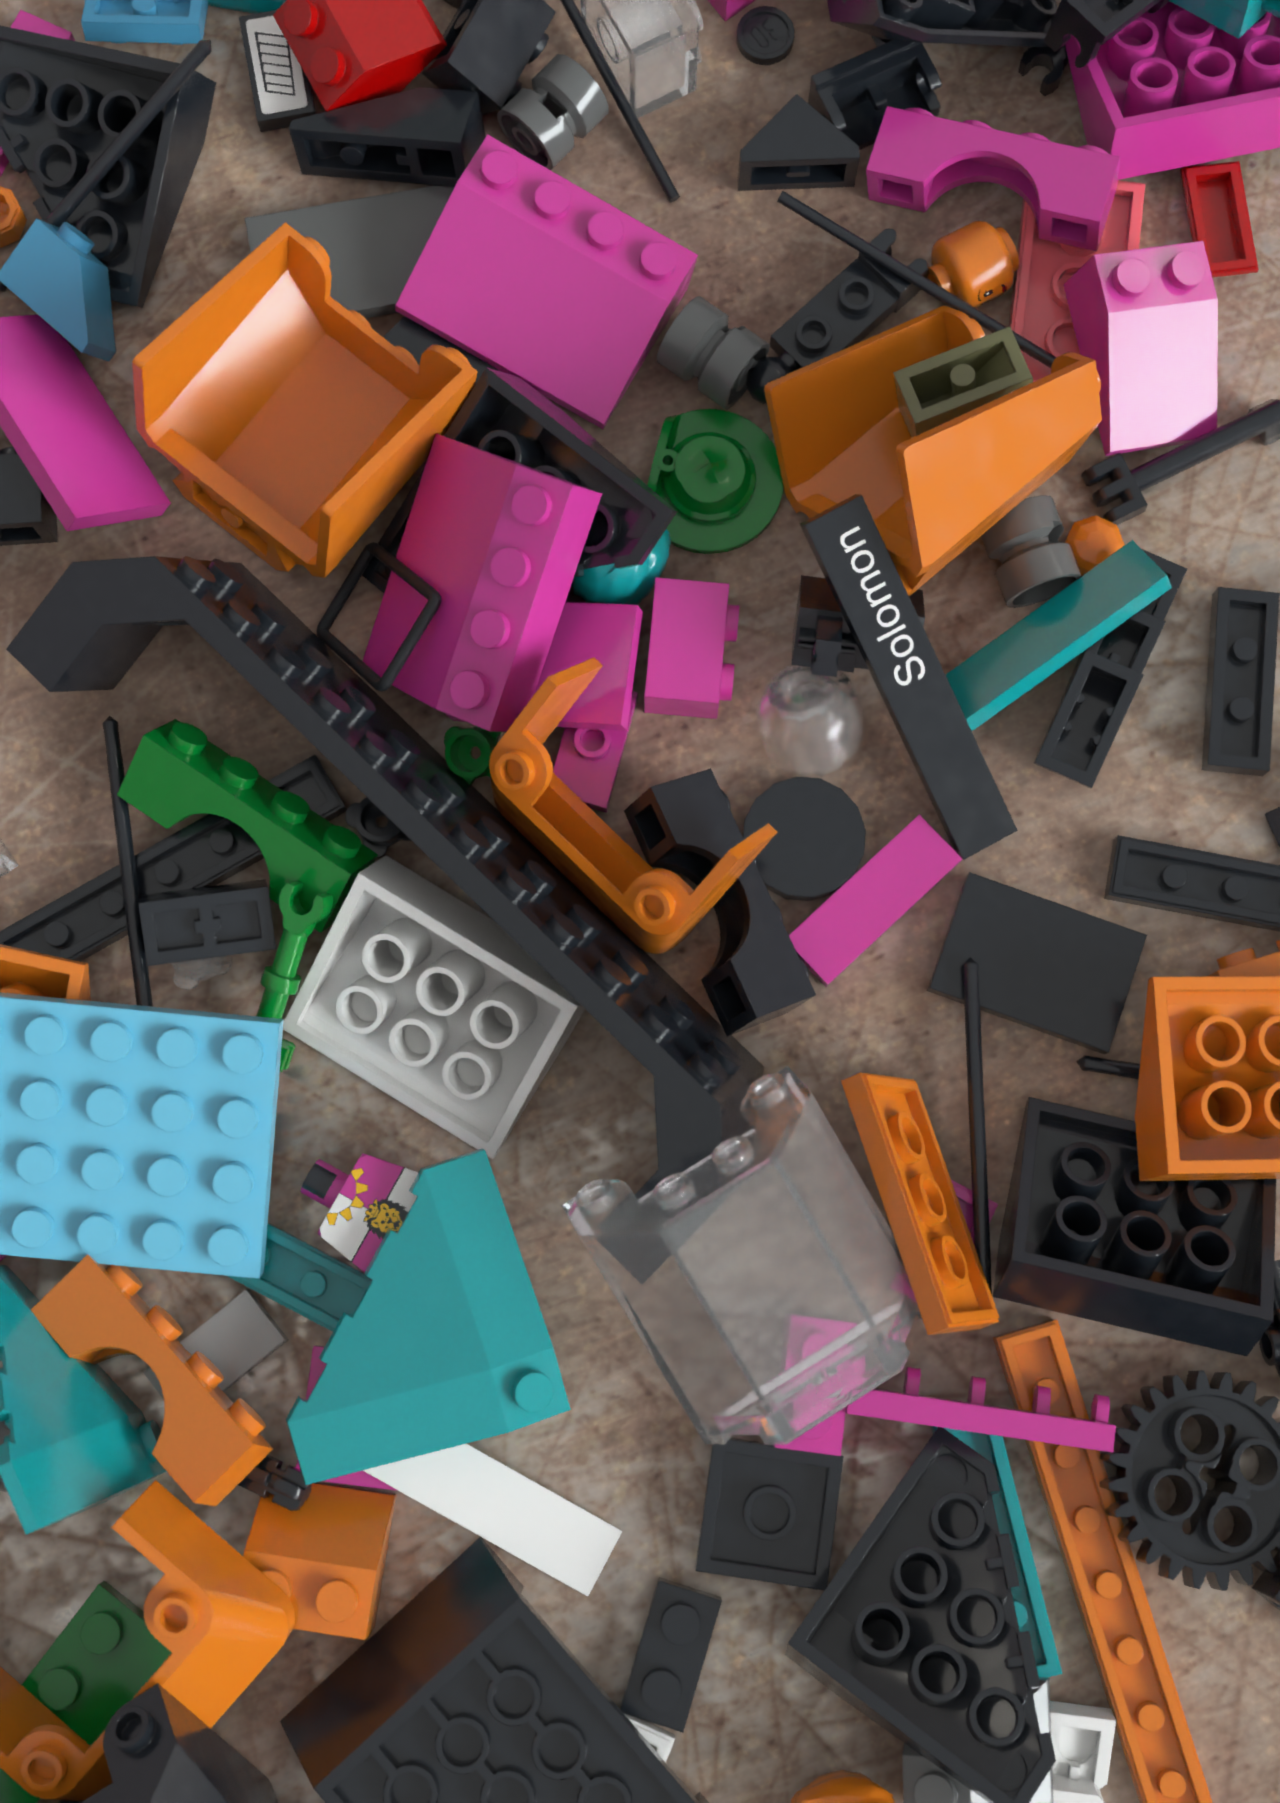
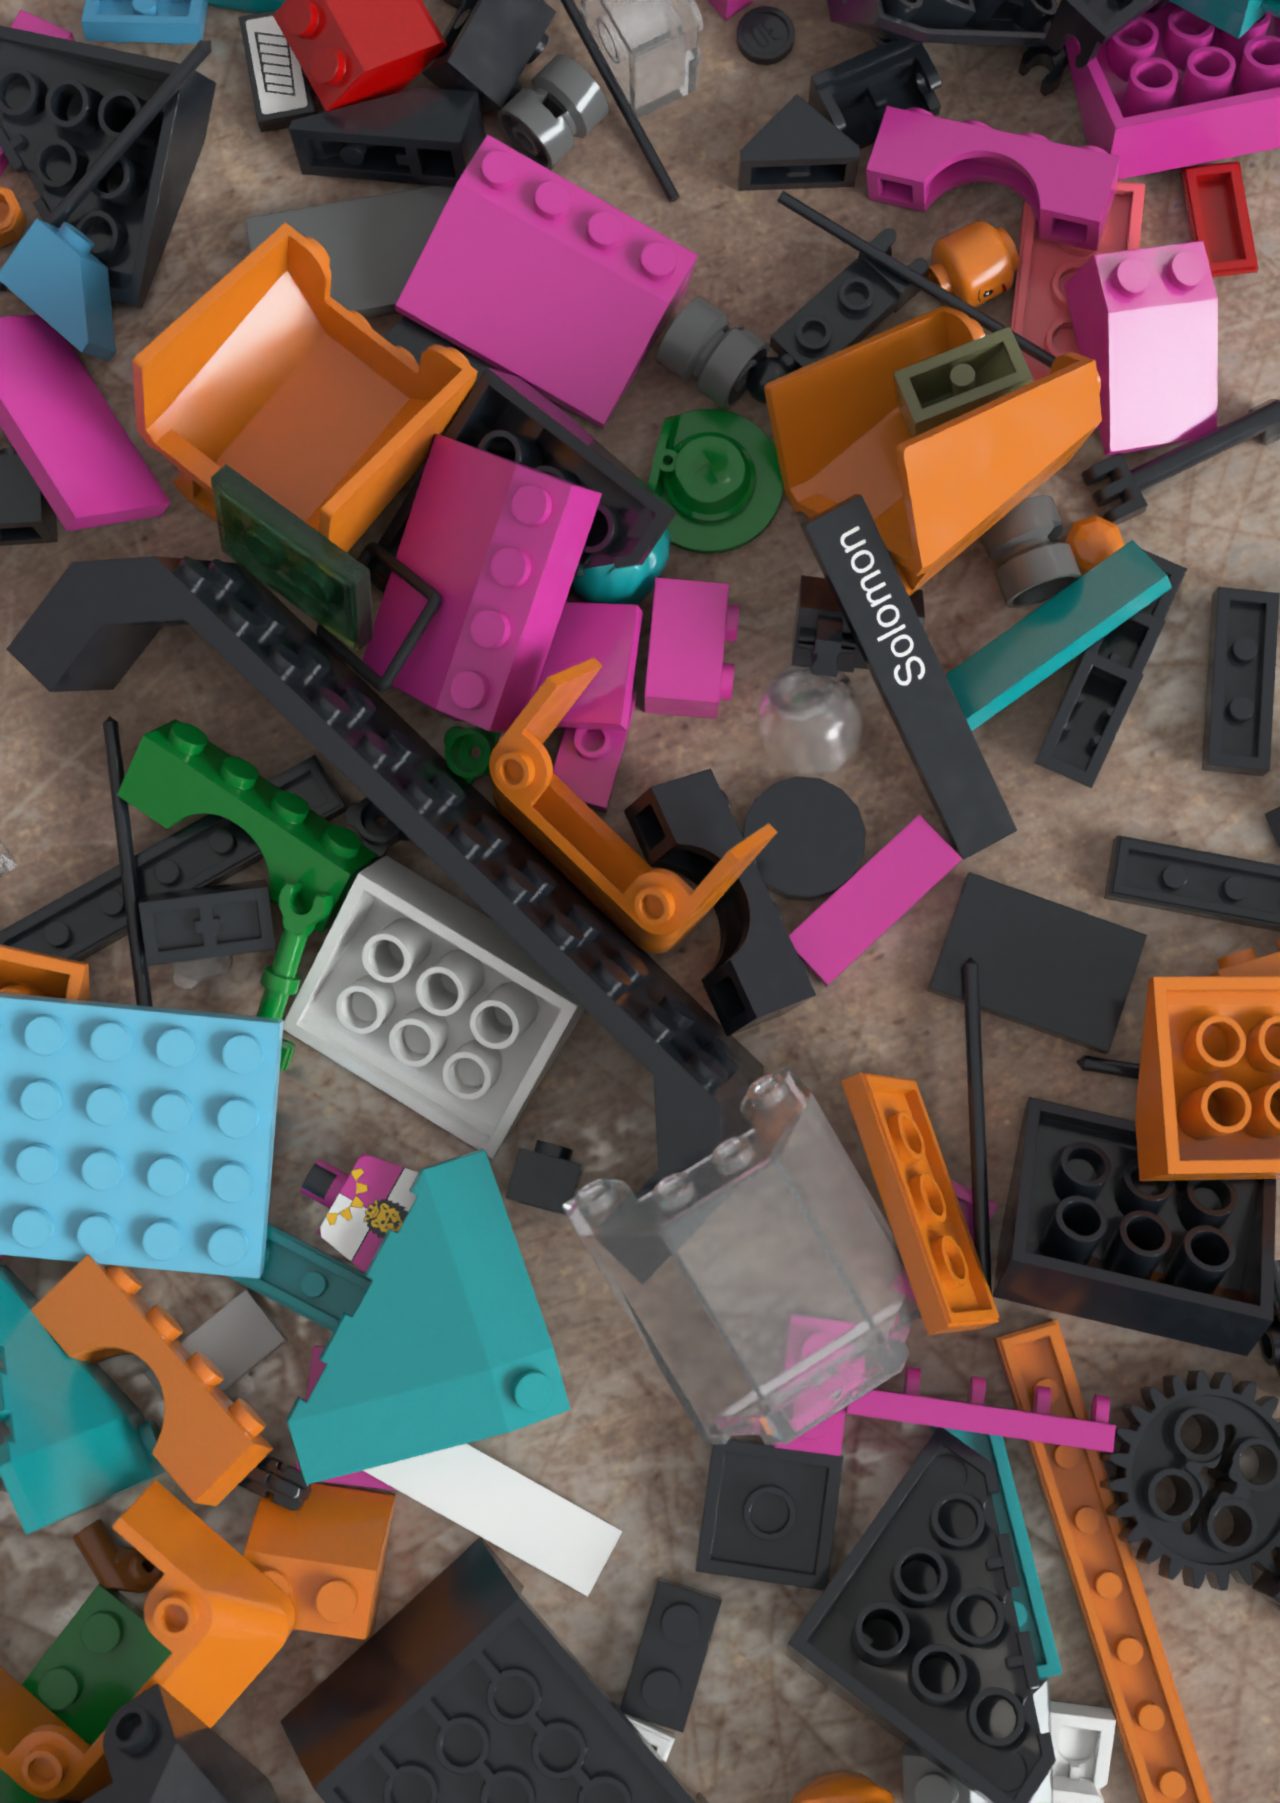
none -> dark orange arm [72,1519,163,1593]
none -> clear green tile [211,464,373,651]
none -> black plate [505,1140,583,1217]

